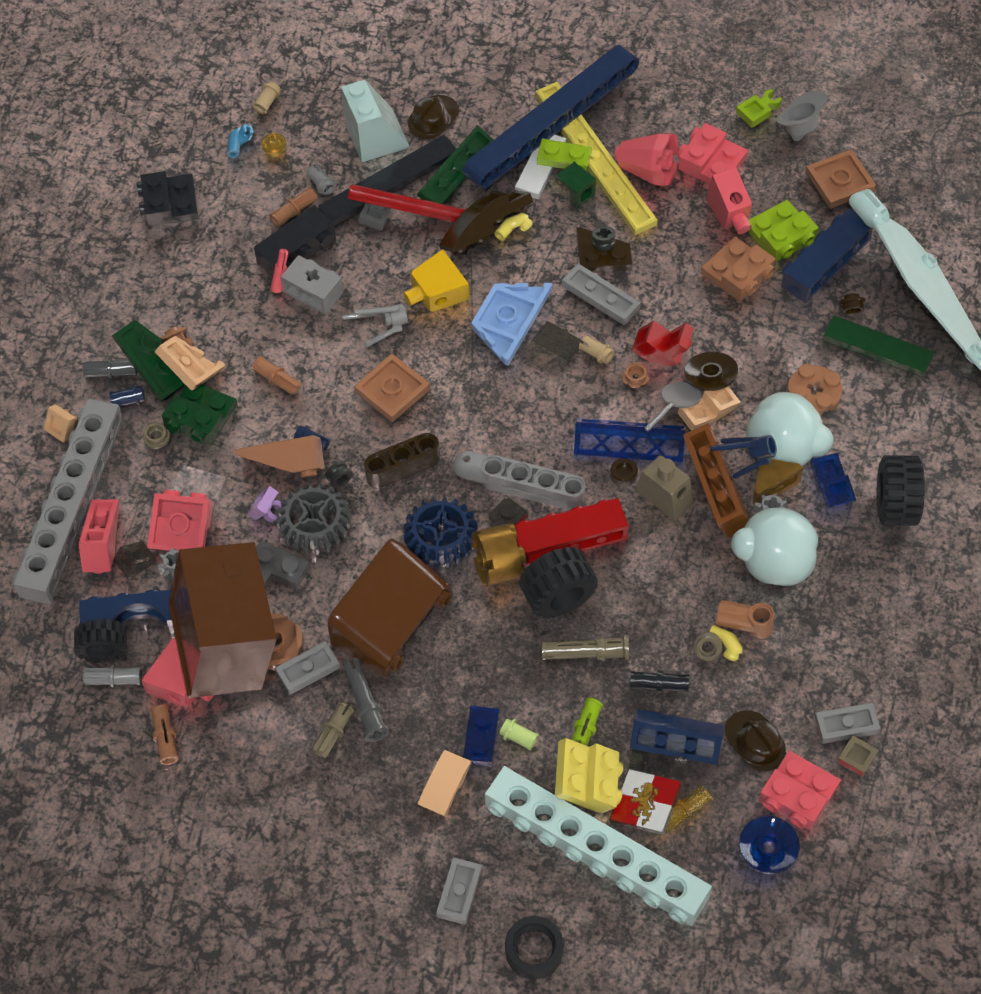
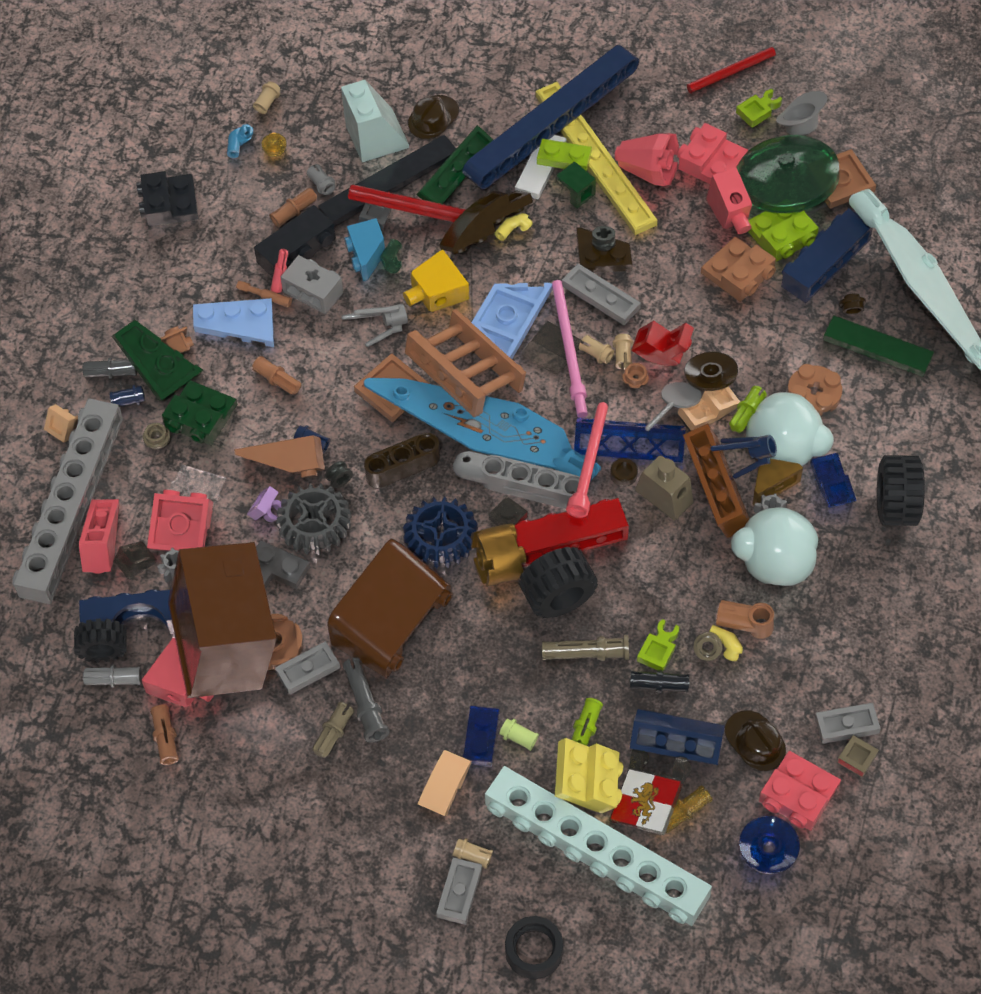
light nougat wing [155,336,225,391] -> none
none -> light blue wing [193,298,274,347]
none -> nougat piece [236,280,292,308]
none -> dark azure slope [344,218,385,281]
none -> dark azure wing [364,378,601,482]
none -> clear green arm [380,239,402,273]
none -> nougat fence [405,309,526,418]
none -> tan pin [453,838,493,869]
none -> bright pink bar [552,280,588,418]
none -> coral piece [566,402,608,518]
none -> tan pin [612,334,634,370]
none -> lime plate [637,619,679,670]
none -> red bar [687,47,776,93]
none -> lime axle [729,386,767,433]
none -> clear green dish [737,135,840,213]

